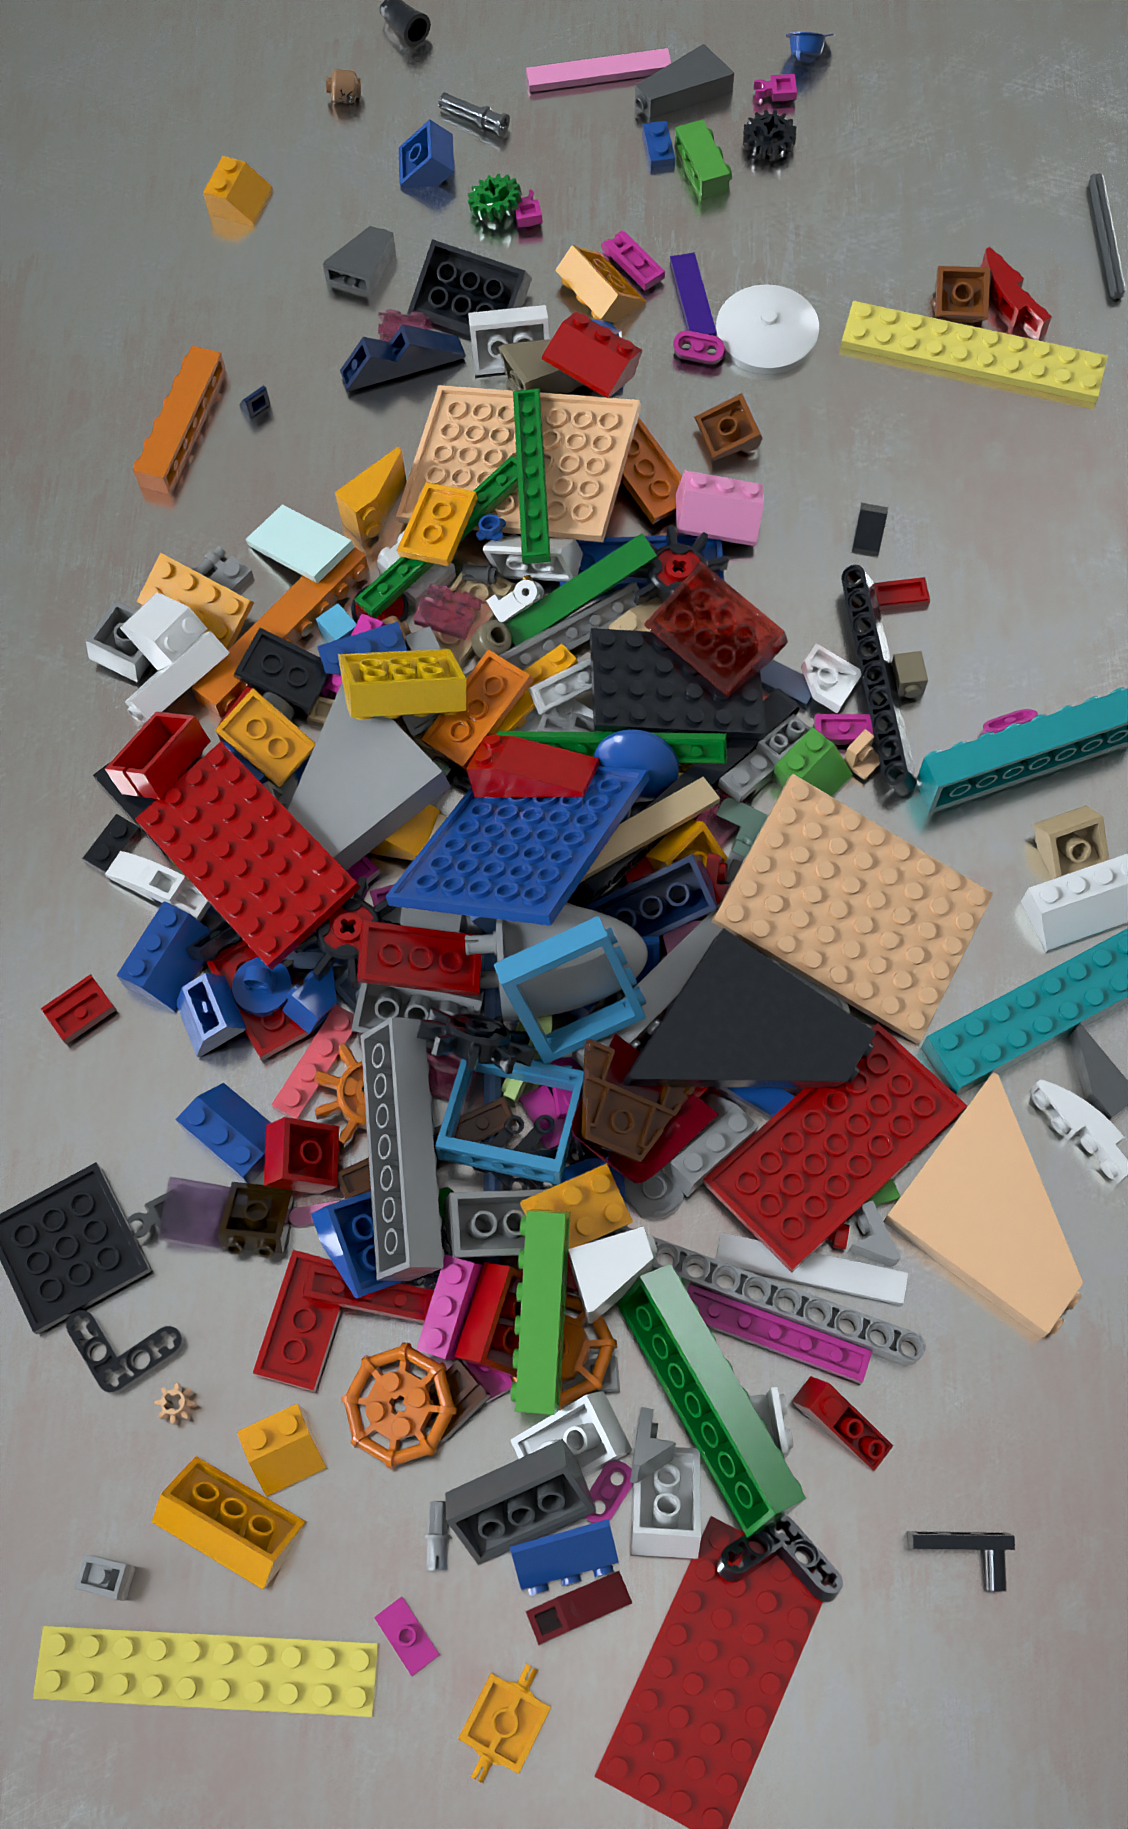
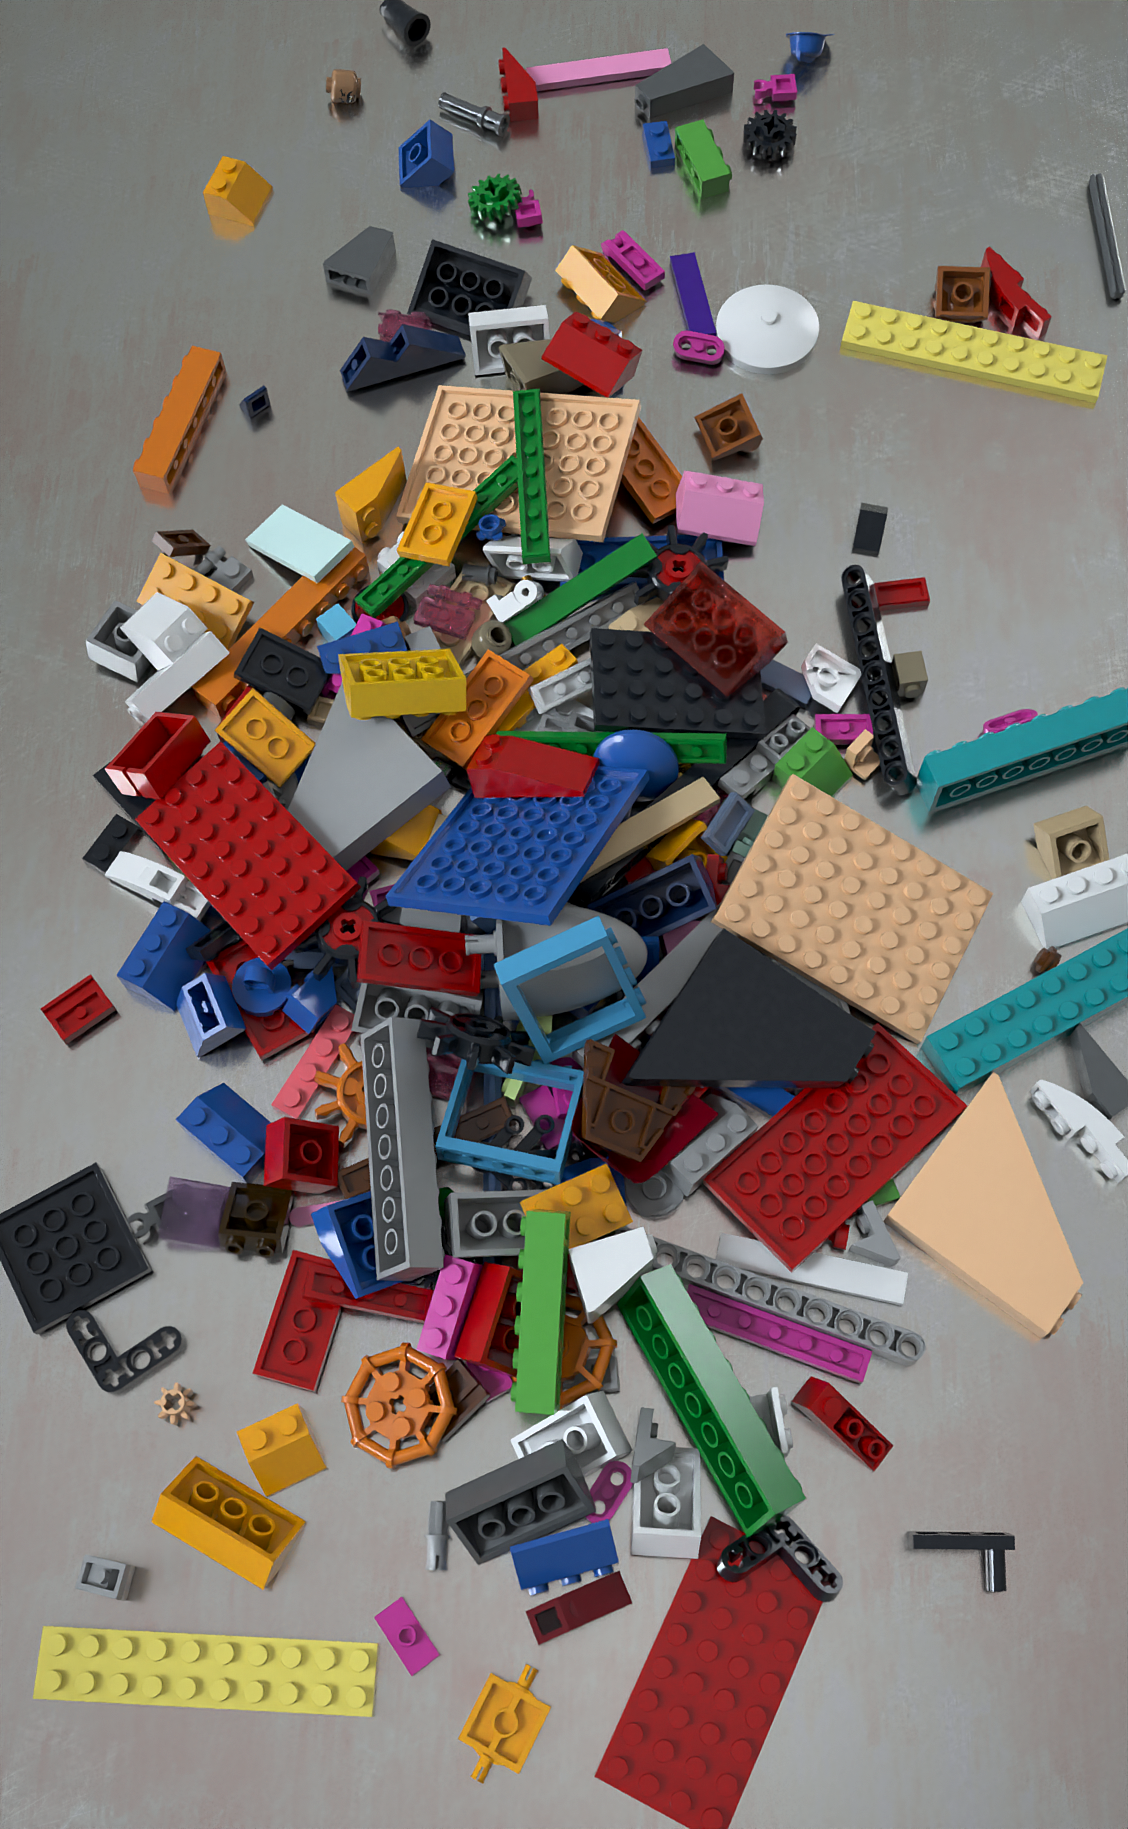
none -> reddish brown plate [152,529,211,557]
none -> red slope [498,48,539,122]
none -> sand blue tile [701,792,755,856]
none -> reddish brown plate [1034,946,1062,973]

